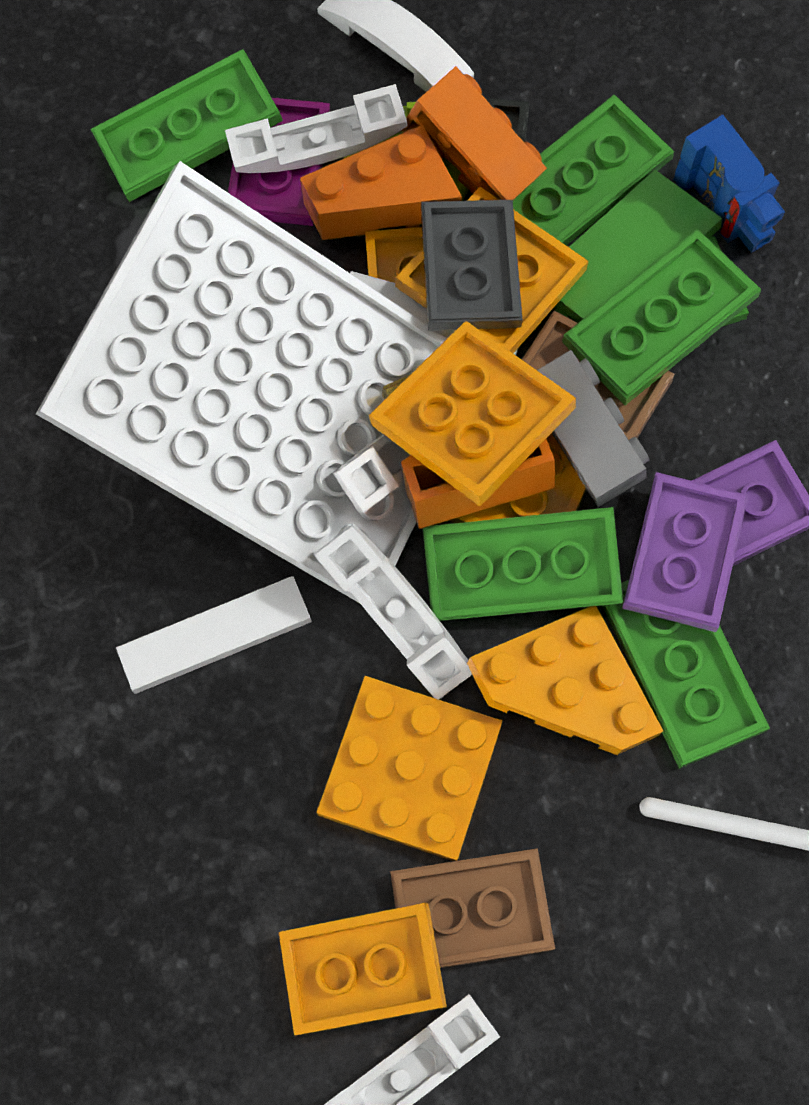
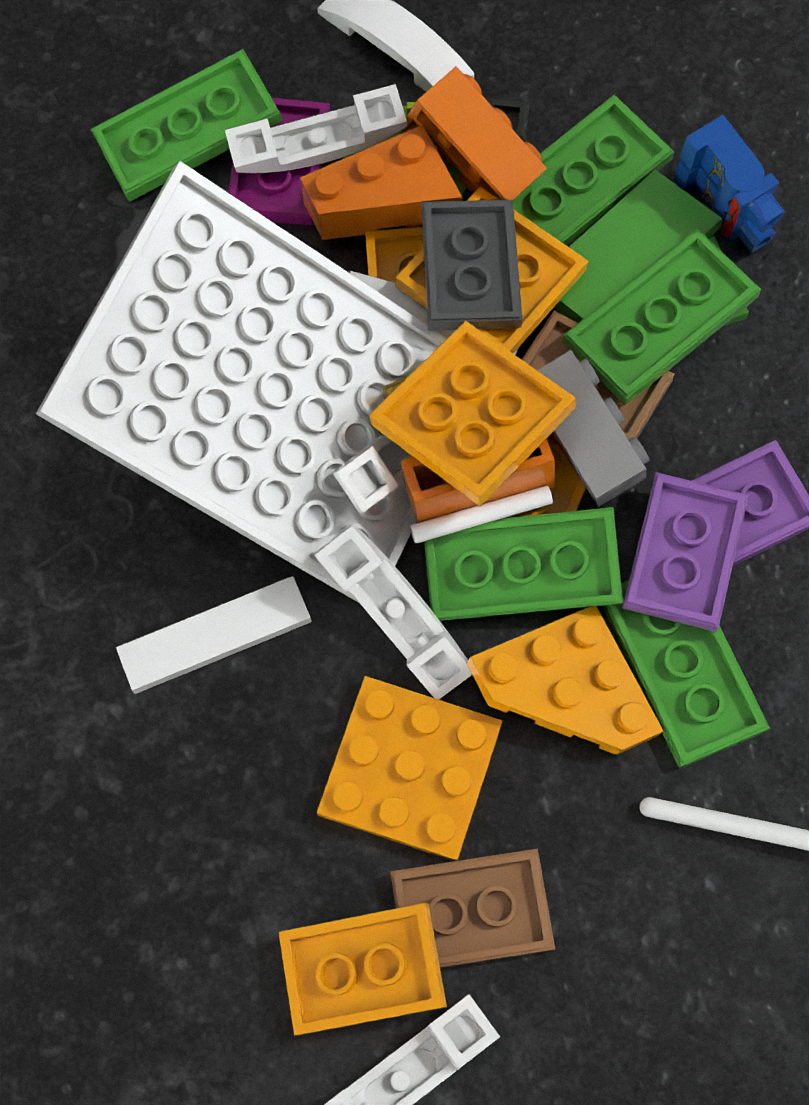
none -> white bar [410,485,553,544]

